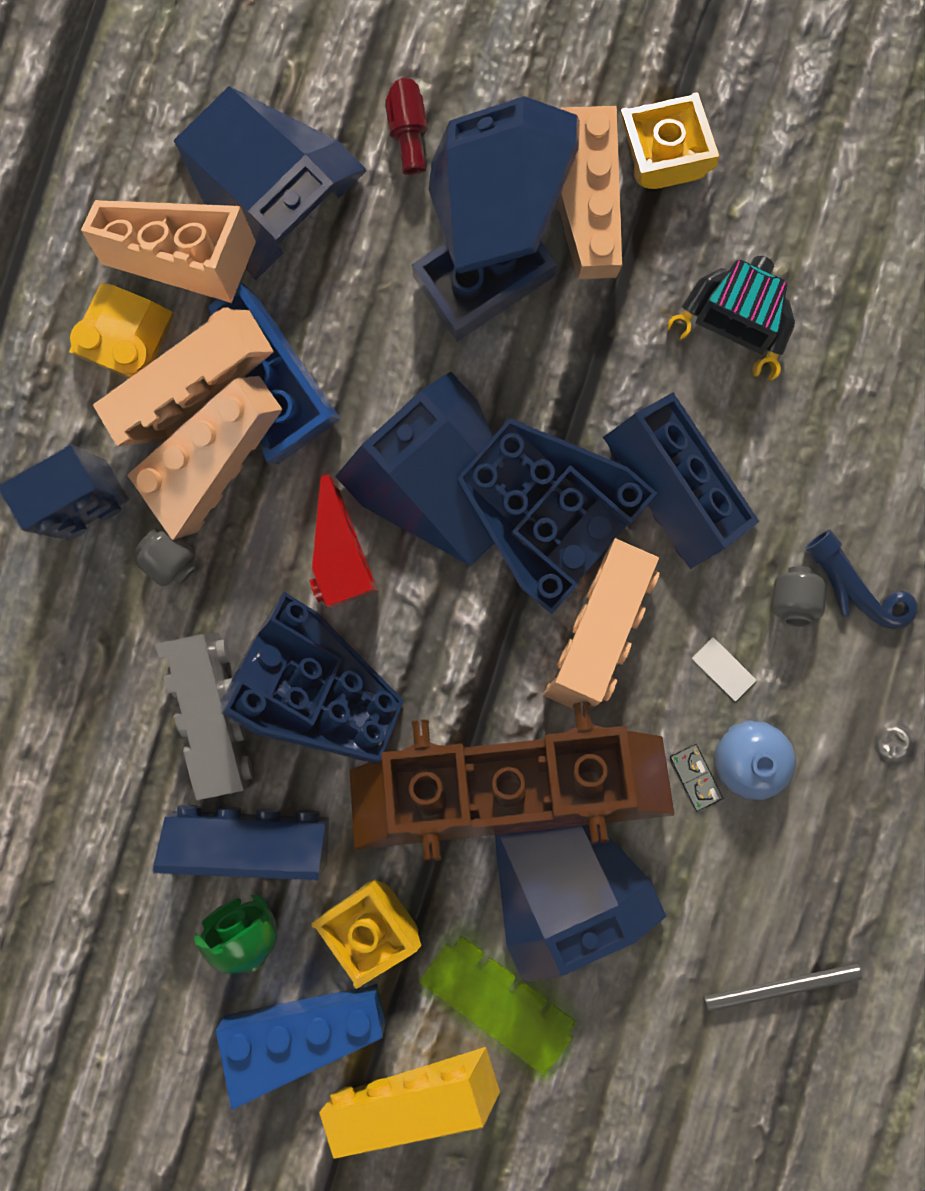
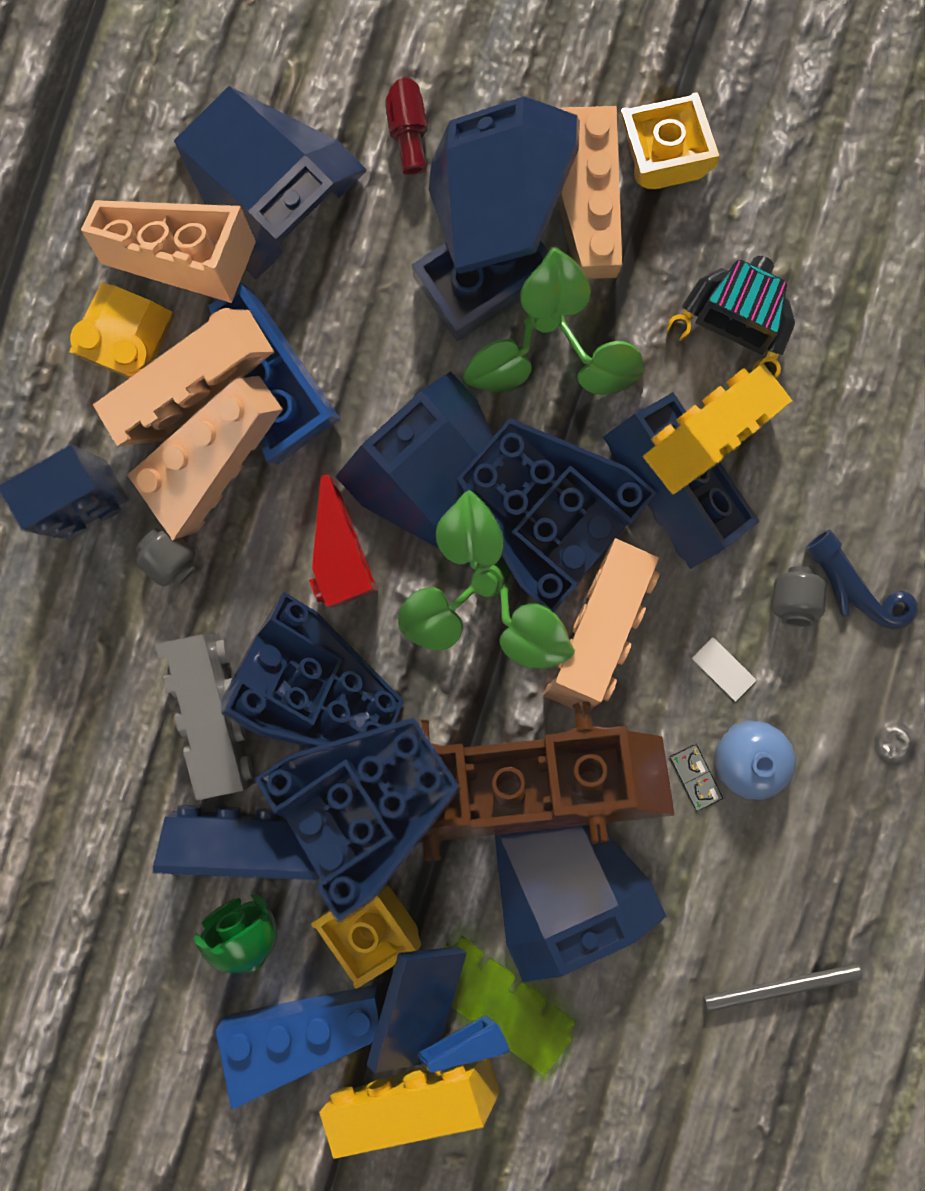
none -> dark blue wedge [255,718,460,922]
none -> dark blue tile [367,947,467,1073]
none -> bright green plant [398,490,576,668]
none -> blue slope [418,1016,510,1073]
none -> bright green plant [462,248,645,395]
none -> yellow wedge [643,363,793,495]

